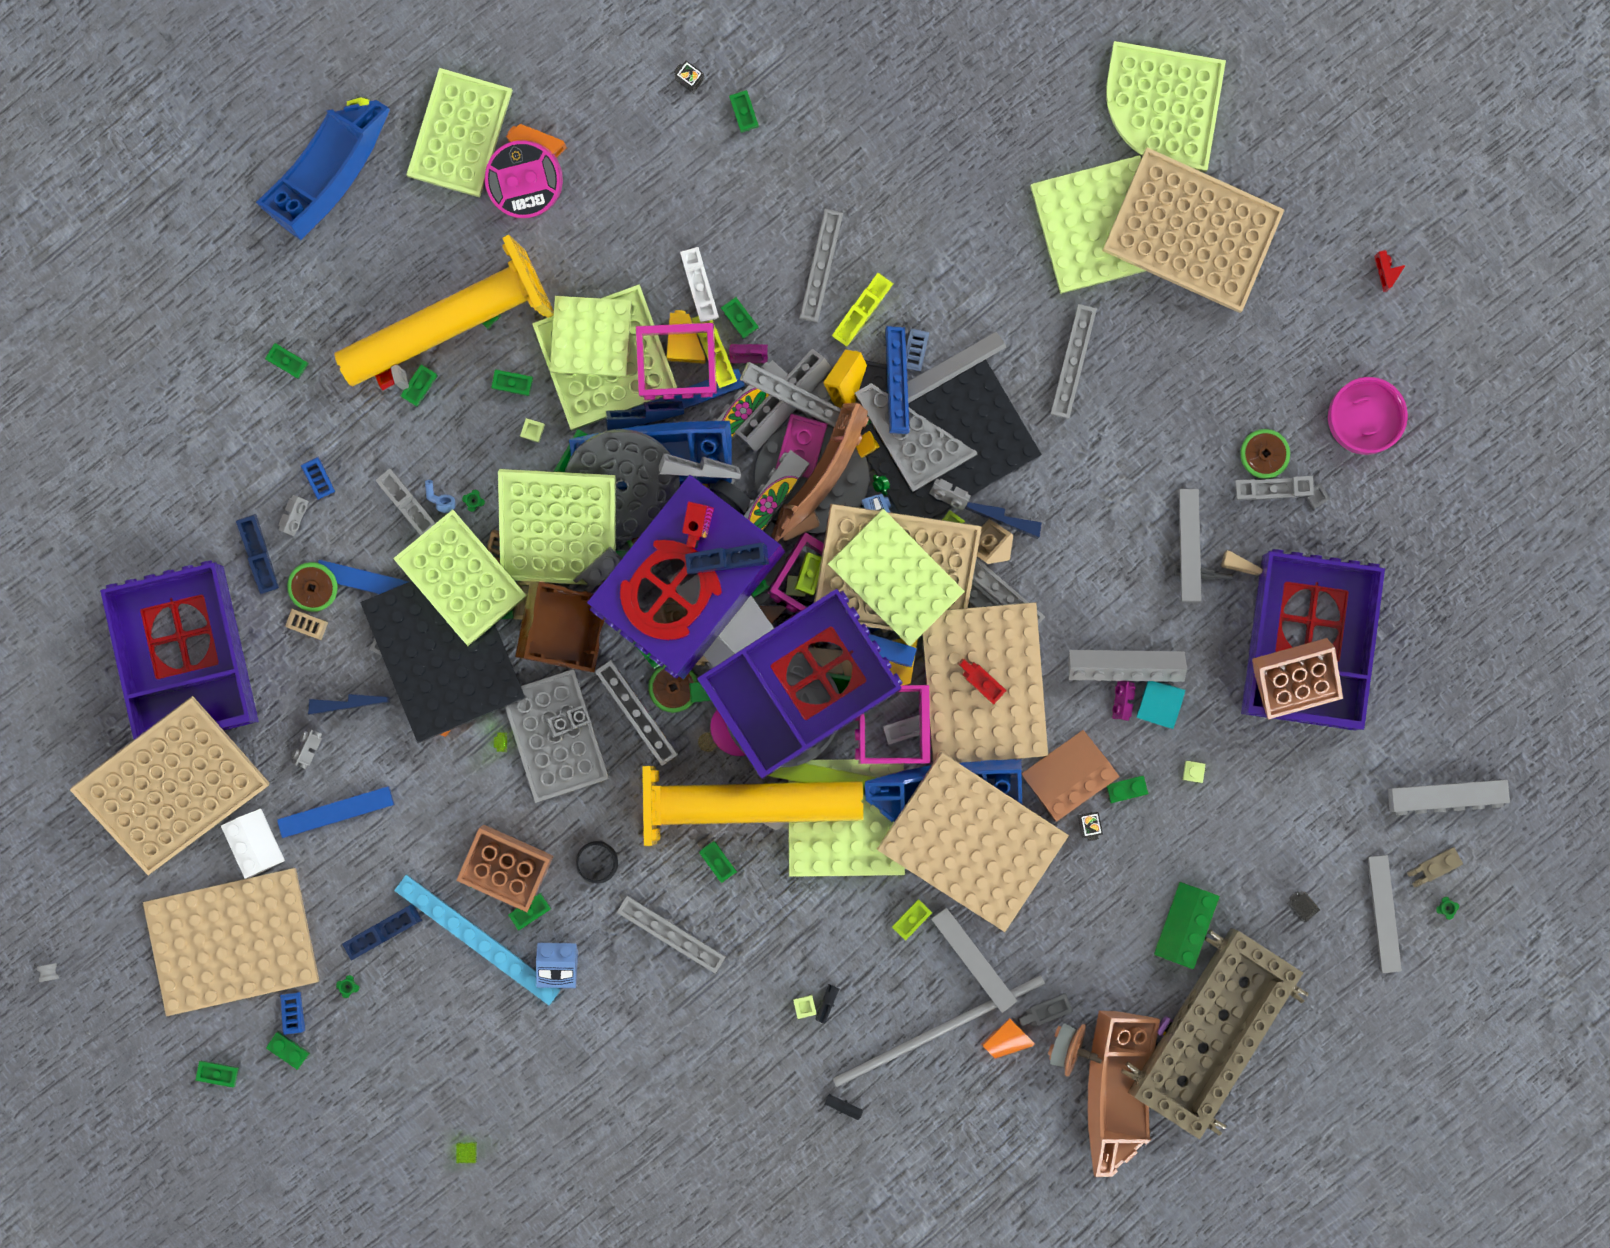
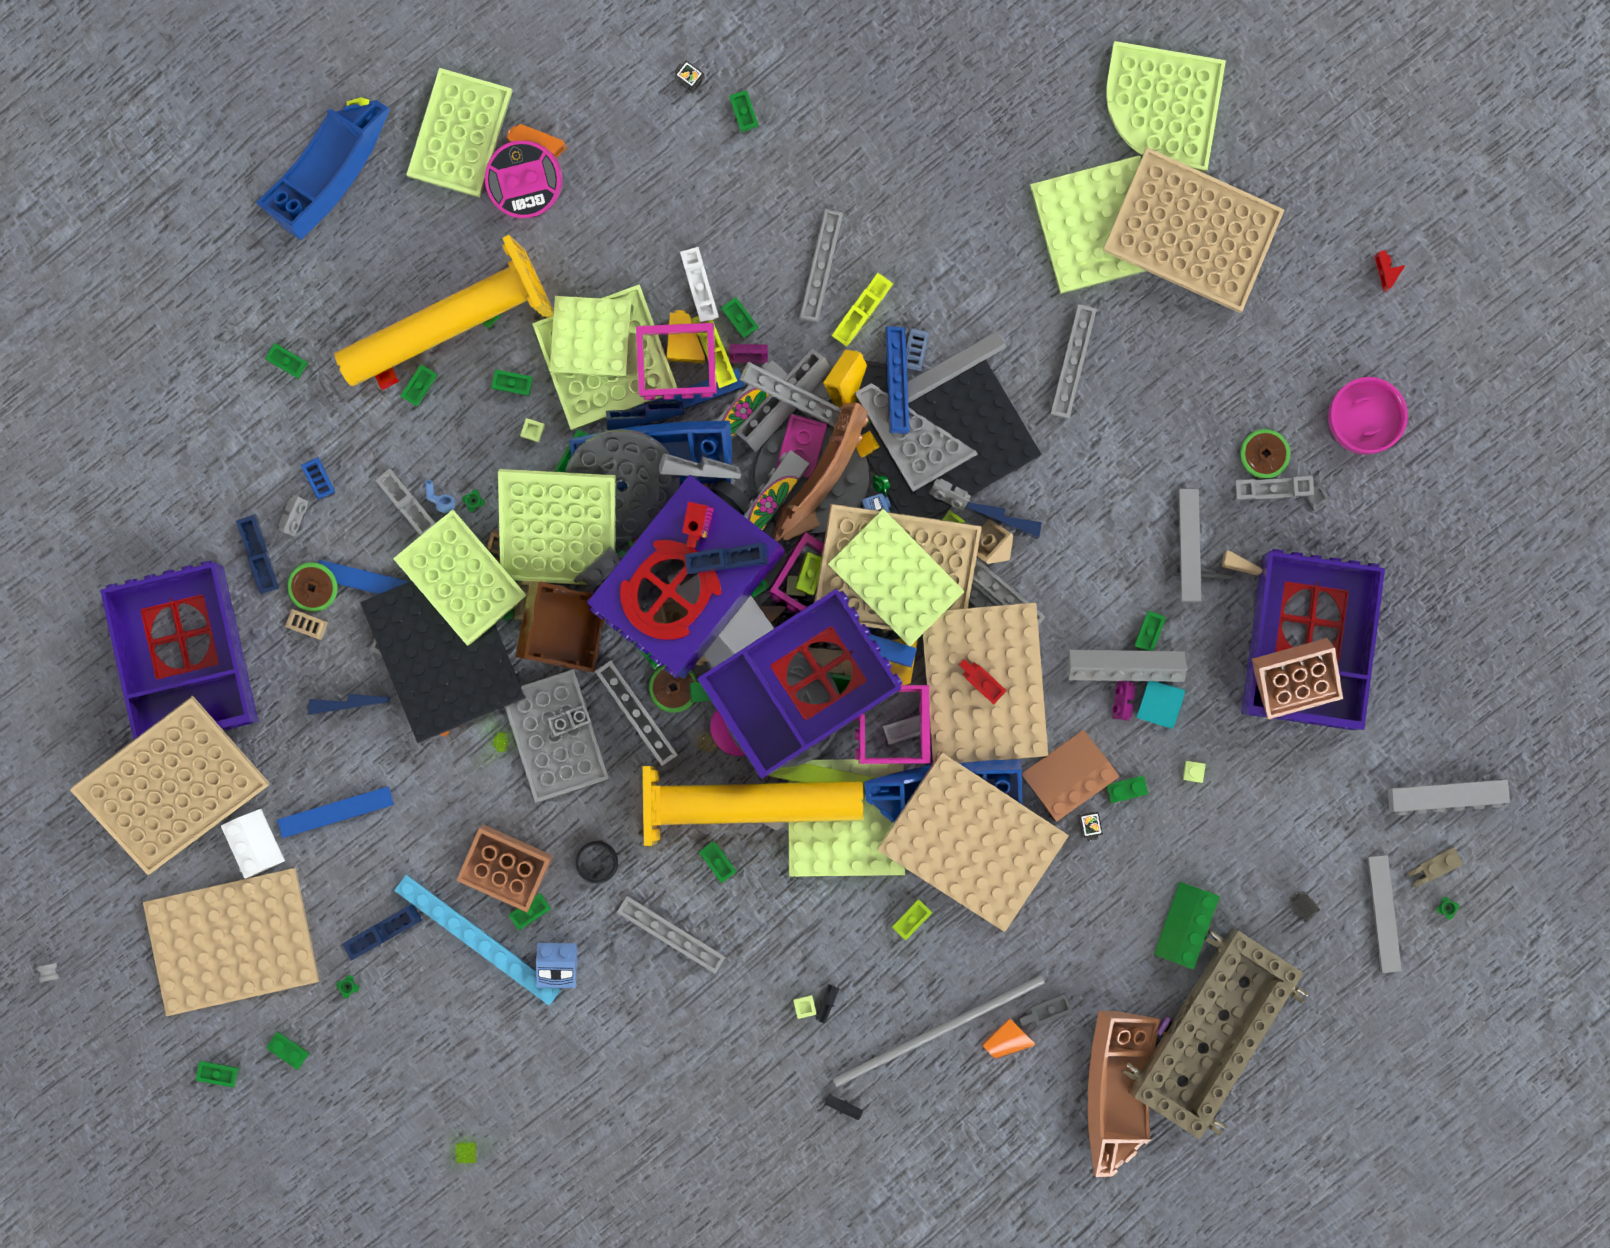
blue slope [281,992,305,1035] -> none
light grey hinge [291,727,322,769] -> none
light grey tile [391,364,409,390] -> none
light grey tile [931,908,1017,1013] -> none
piece [1048,1024,1102,1077] -> none
none -> green plate [1134,610,1166,651]

